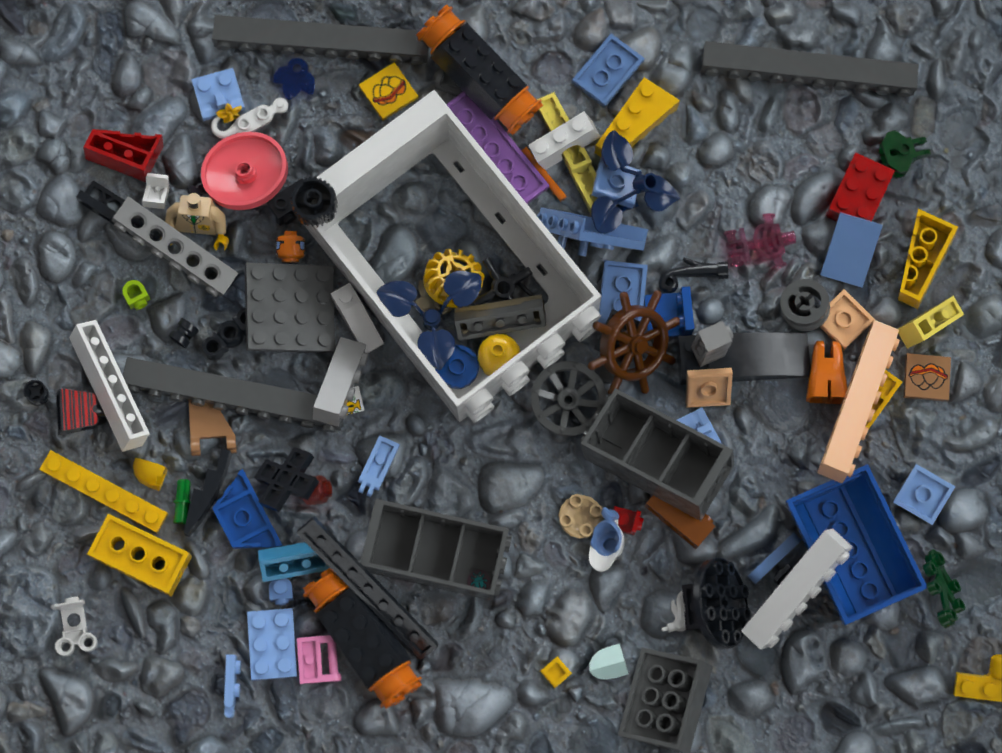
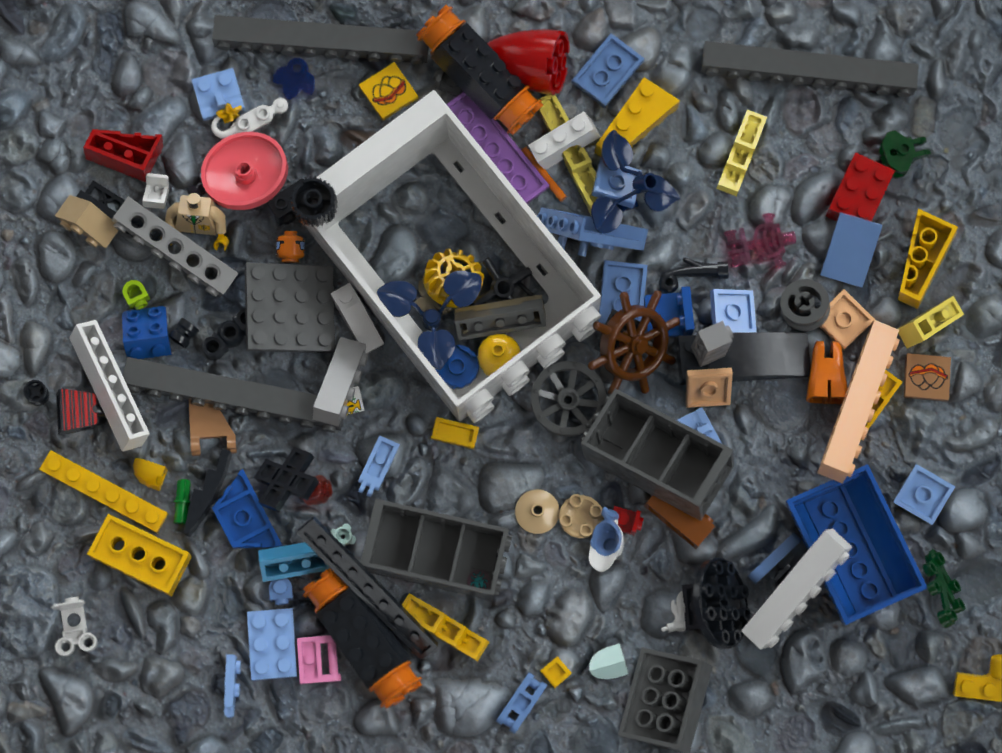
none -> tan brick [55,195,119,248]
none -> blue bracket [122,306,172,359]
none -> light aqua plate [331,524,356,546]
none -> yellow slope [402,593,489,662]
none -> yellow tile [431,417,479,449]
none -> red cylinder [487,29,570,96]
none -> medium blue plate [496,672,548,734]
none -> tan dish [515,489,560,534]
none -> light blue hinge [710,289,757,333]
none -> light yellow slope [716,110,767,197]

